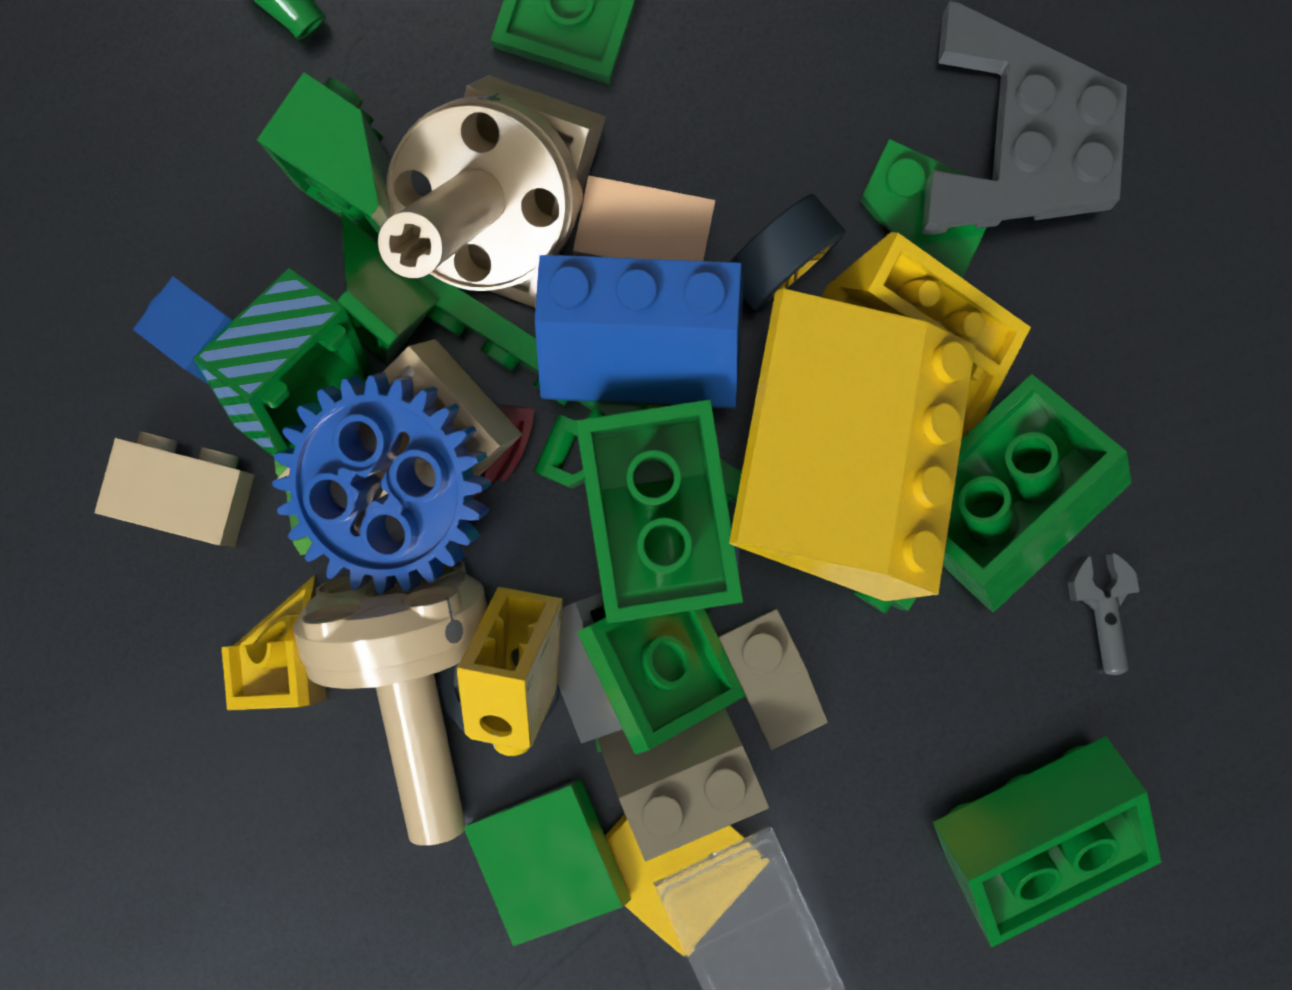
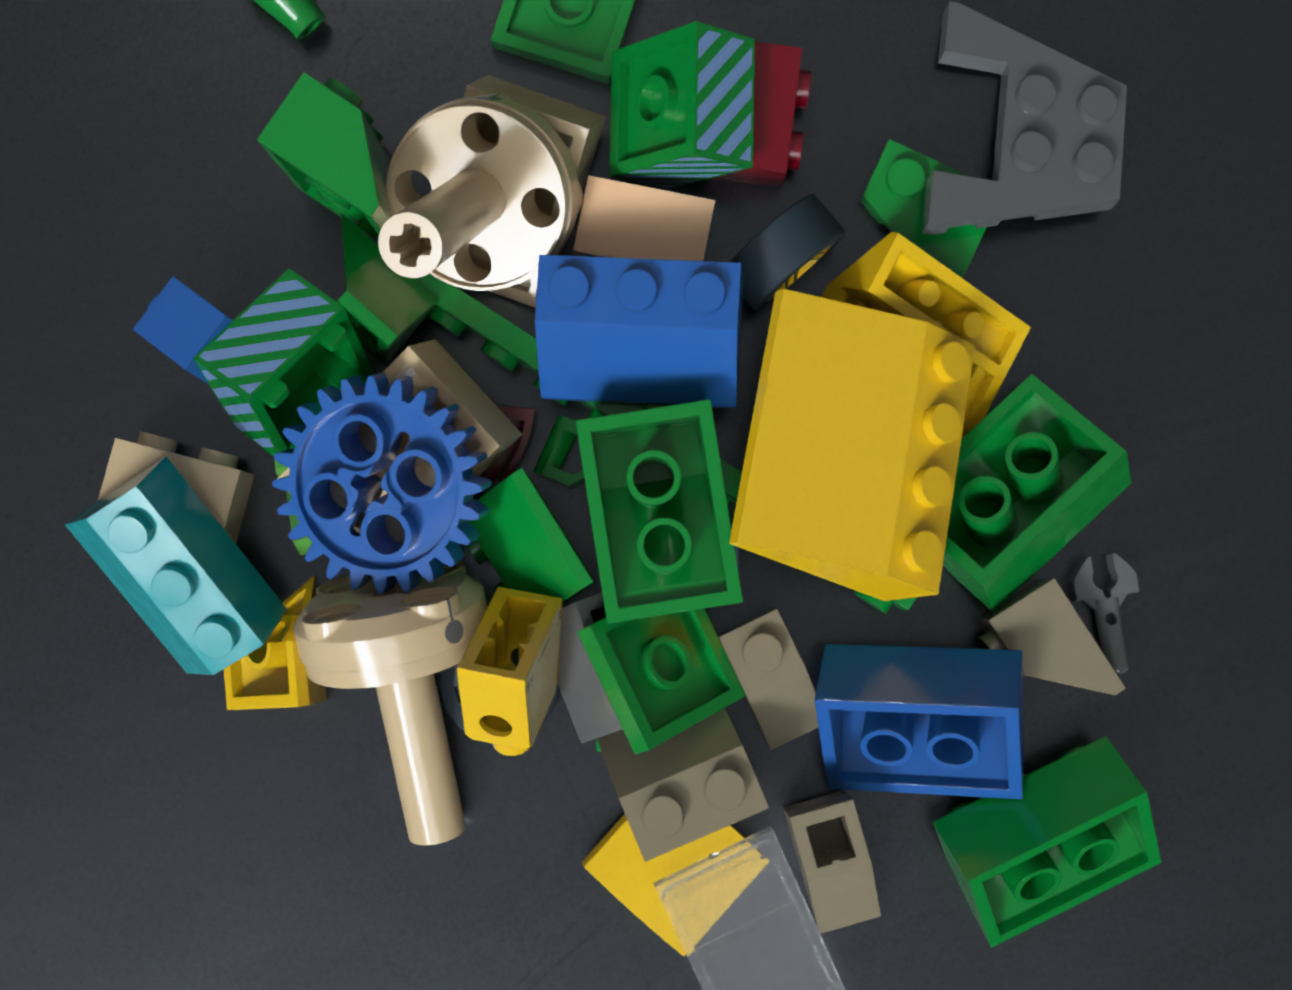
green tile [464,779,631,946] -> none
none -> teal slope [64,456,287,675]
none -> green slope [466,468,597,604]
none -> green container [609,21,755,189]
none -> dark red piece [710,42,811,188]
none -> dark tan slope [783,790,881,934]
none -> blue slope [815,644,1025,799]
none -> dark tan slope [977,578,1126,695]

